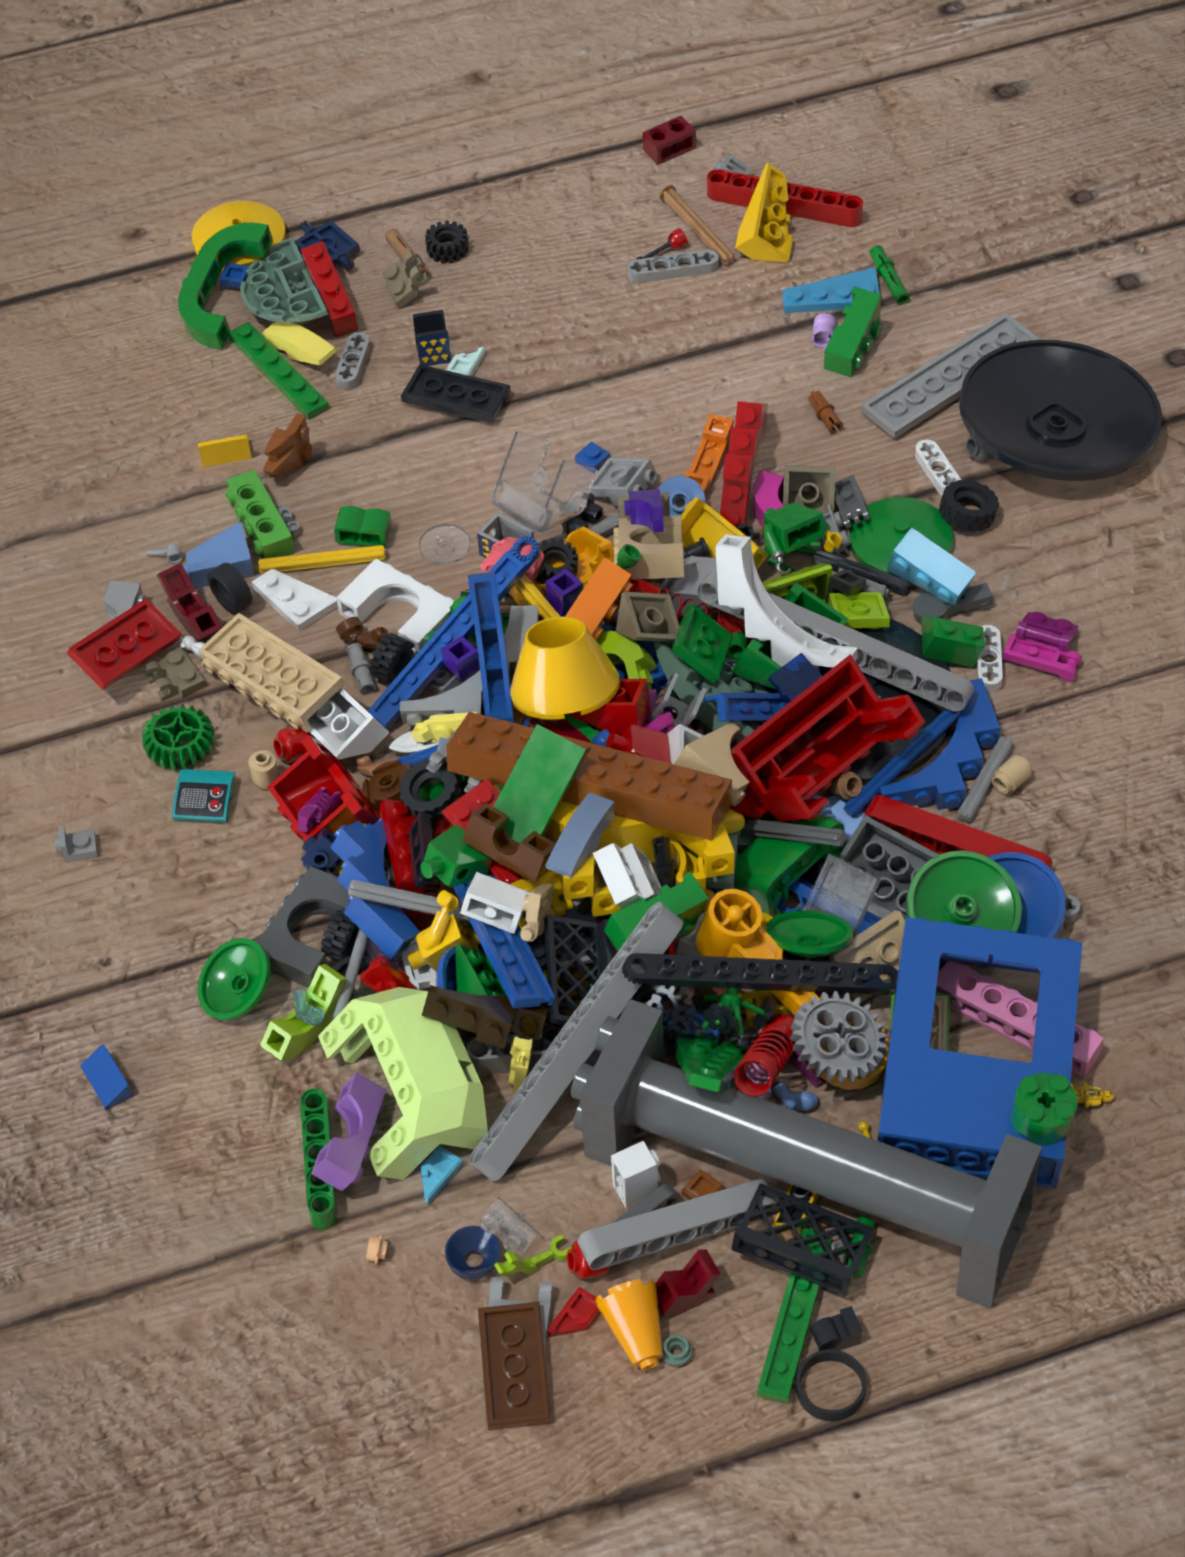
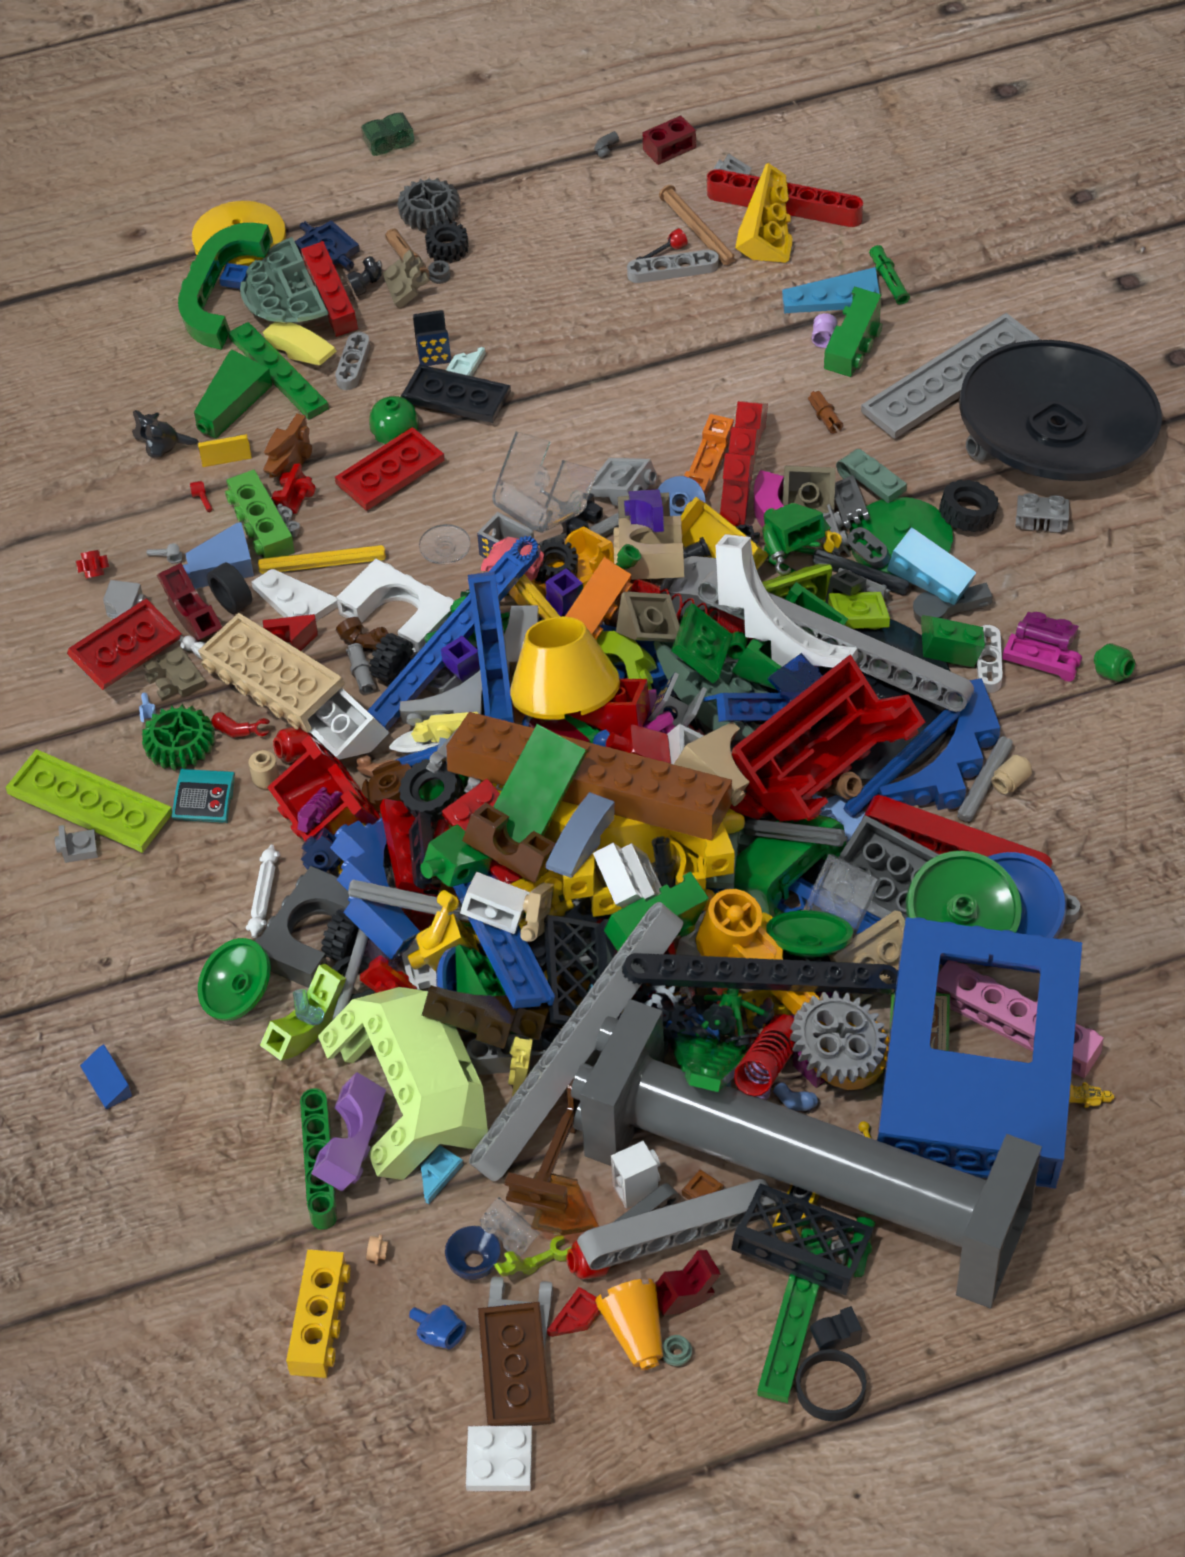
green brick [334,506,391,547] -> none
blue plate [575,442,610,474] -> none
white beam [915,440,961,496] -> none
green brick [1011,1073,1077,1145] -> none
none -> lime plate [5,749,172,853]
none -> red gear [76,550,109,578]
none -> black animal [132,410,199,458]
none -> light blue hand [139,693,156,722]
none -> red hand [190,481,213,512]
none -> green slope [194,349,272,439]
none -> red arm [211,712,270,738]
none -> white wheel [246,844,280,938]
none -> red slope [263,614,318,651]
none -> red hips [272,464,316,514]
none -> yellow brick [286,1249,351,1378]
none -> red plate [335,427,445,511]
none -> black arm [346,256,383,296]
none -> clear green brick [361,112,415,156]
none -> green cylinder [369,396,419,444]
none -> dark grey gear [397,177,461,231]
none -> blue piece [409,1305,466,1349]
none -> dark grey bush [428,260,450,284]
none -> white plate [466,1426,532,1491]
none -> reddish brown piece [505,1064,593,1215]
none -> clear orange slope [531,1174,599,1236]
none -> dark grey arm [594,131,619,158]
none -> sand green plate [836,449,907,503]
none -> dark grey beam [848,527,890,569]
none -> light grey hinge [1015,493,1069,533]
none -> green head [1093,643,1135,682]

